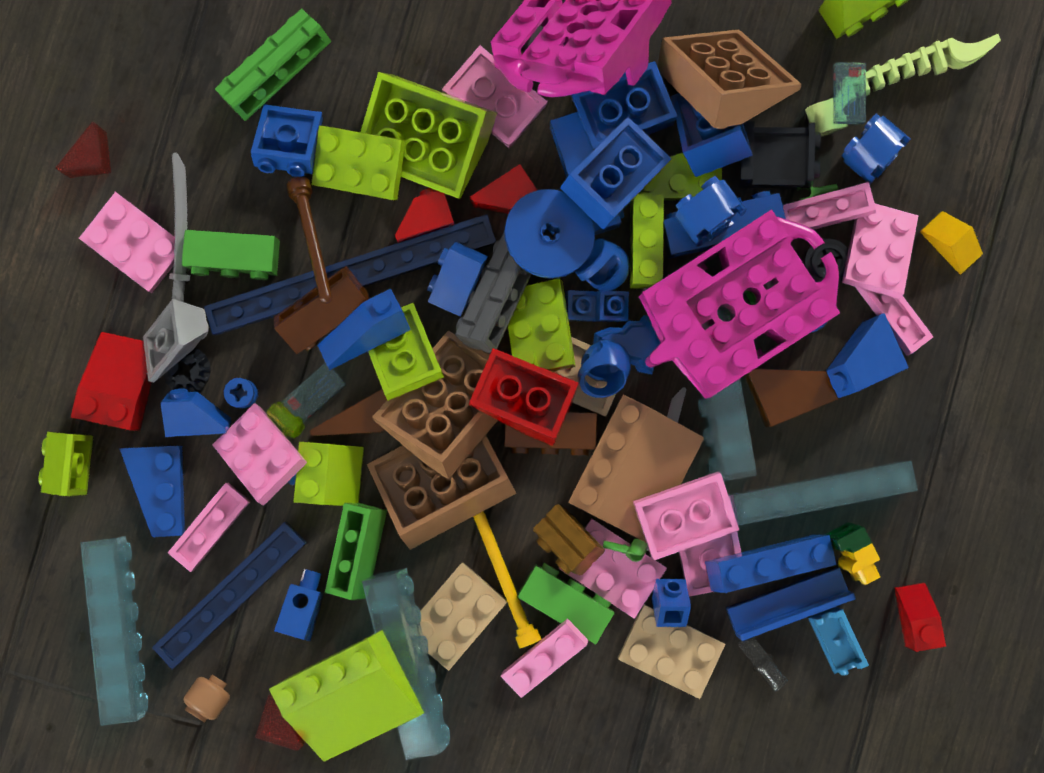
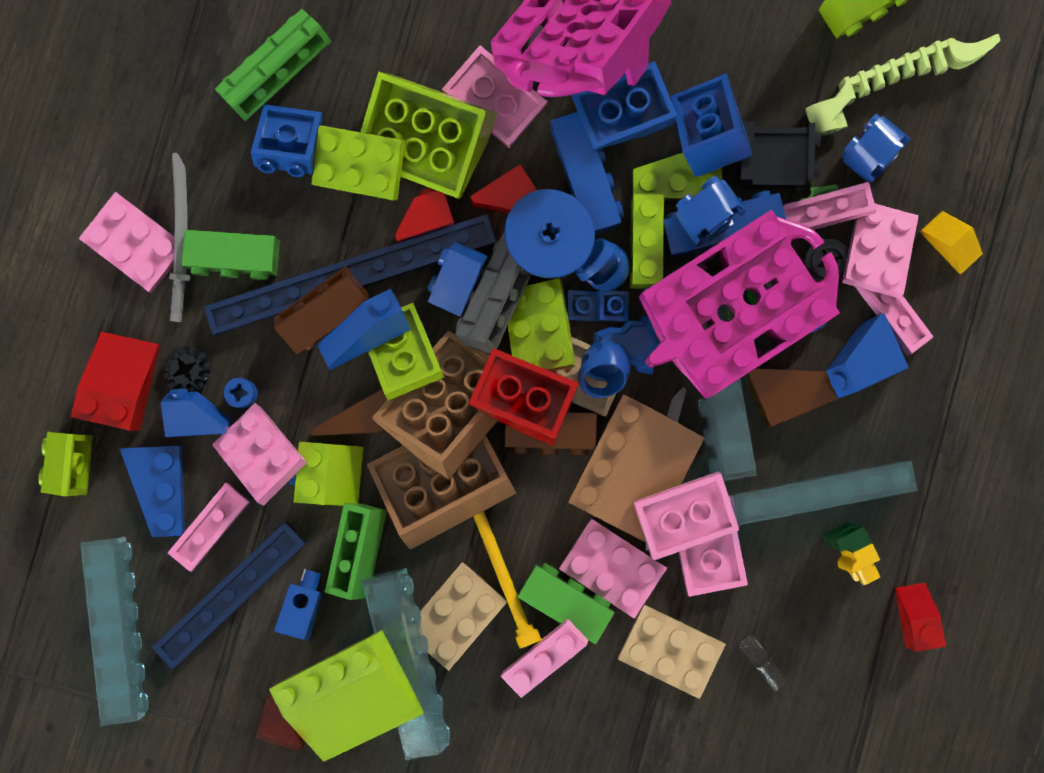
clear red slope [56,122,111,178] -> none
light grey slope [143,299,209,383] -> none
medium nougat head [183,675,230,723] -> none
clear neon green pin [267,401,305,438] -> none
clear light blue tile [281,363,347,424] -> none
reddish brown piece [287,177,332,304] -> none
pearl gold brick [533,504,605,576] -> none
blue slope [560,117,671,230] -> none
bright green hand [603,539,647,562] -> none
blue brick [652,579,691,627] -> none
medium nougat slope [657,29,801,129] -> none
blue brick [705,535,836,593] -> none
blue panel [726,567,856,641] -> none
dark azure hinge [808,607,869,675] -> none
clear light blue tile [833,62,866,124] -> none

